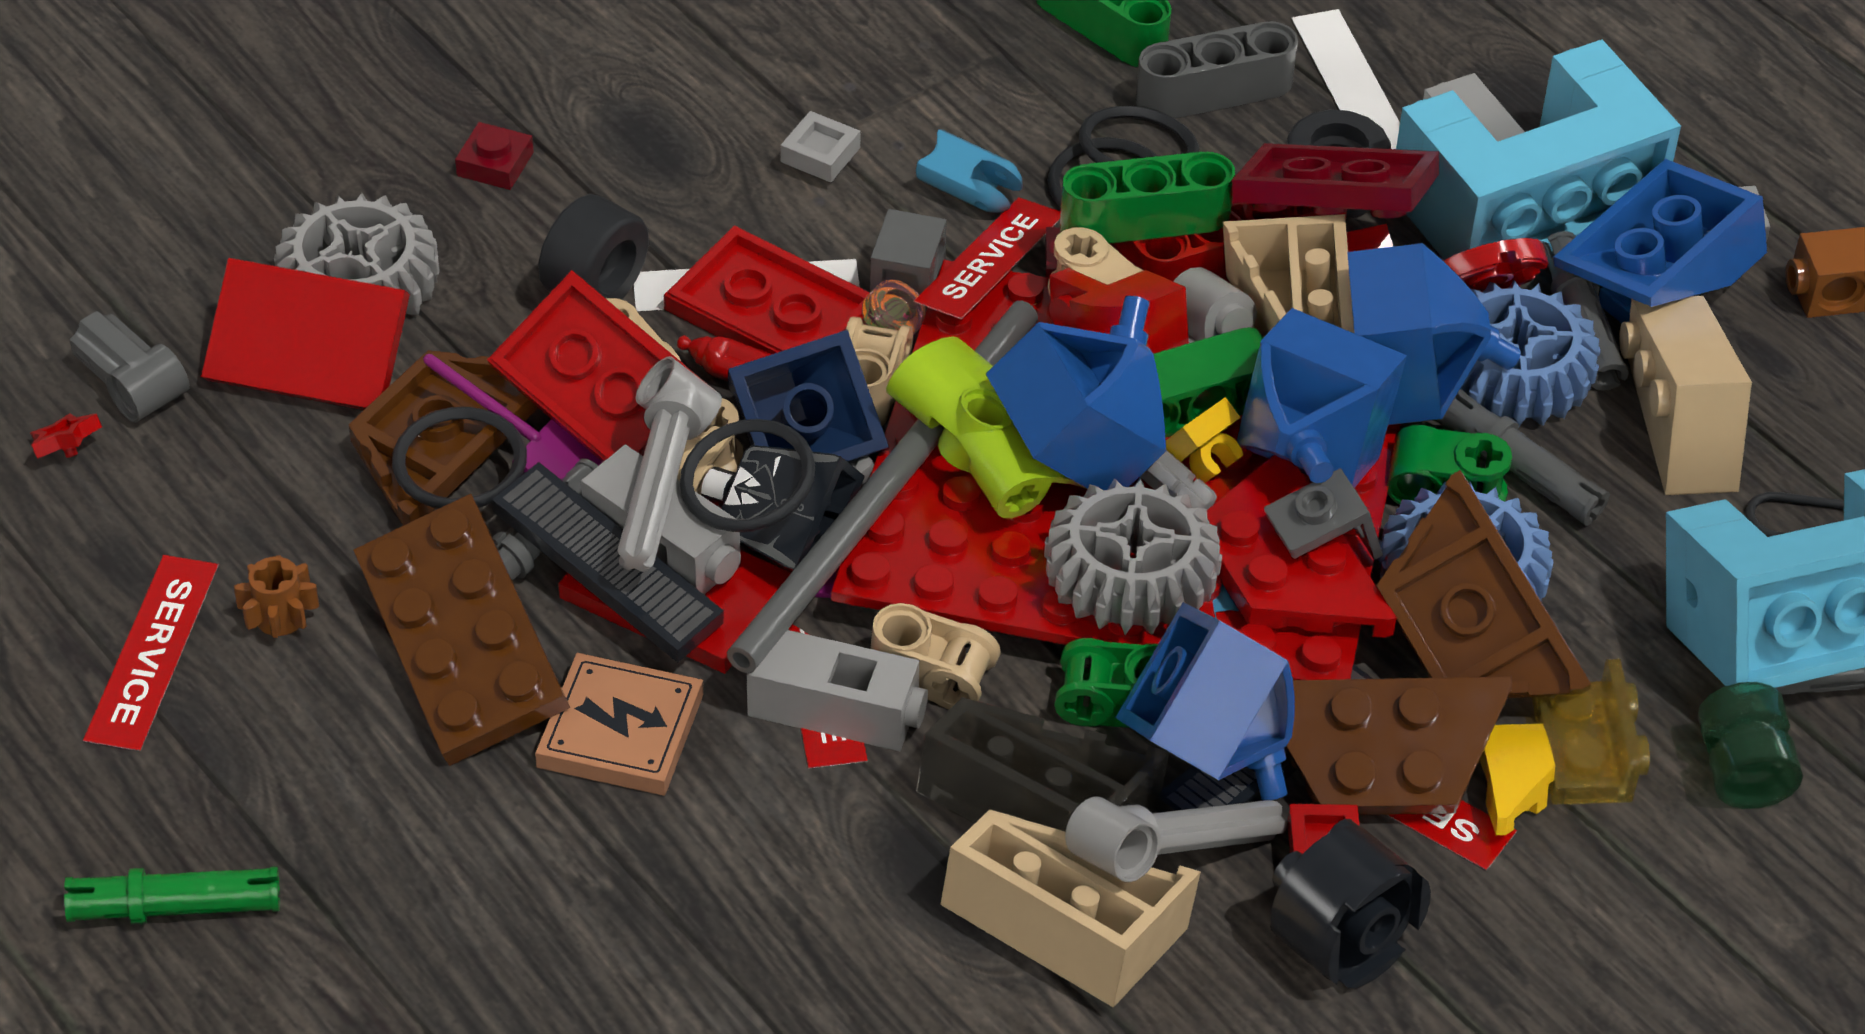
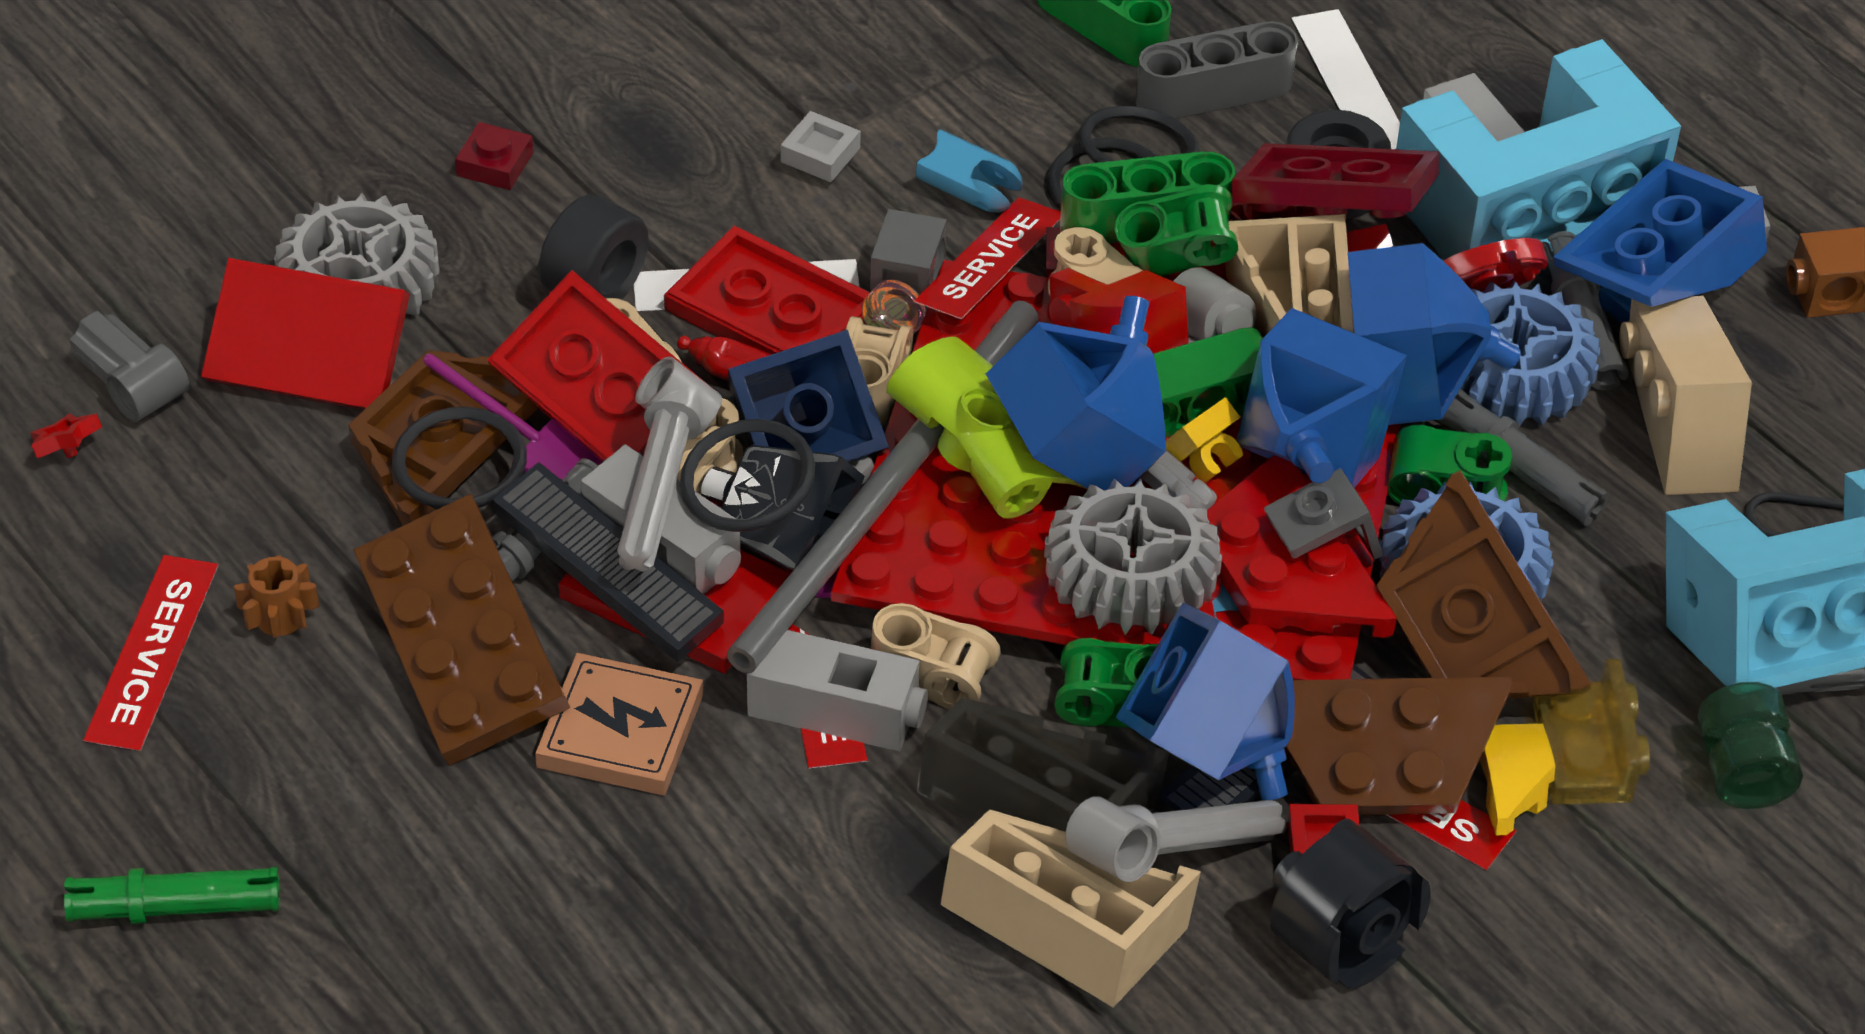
none -> green piece [1114,184,1239,277]

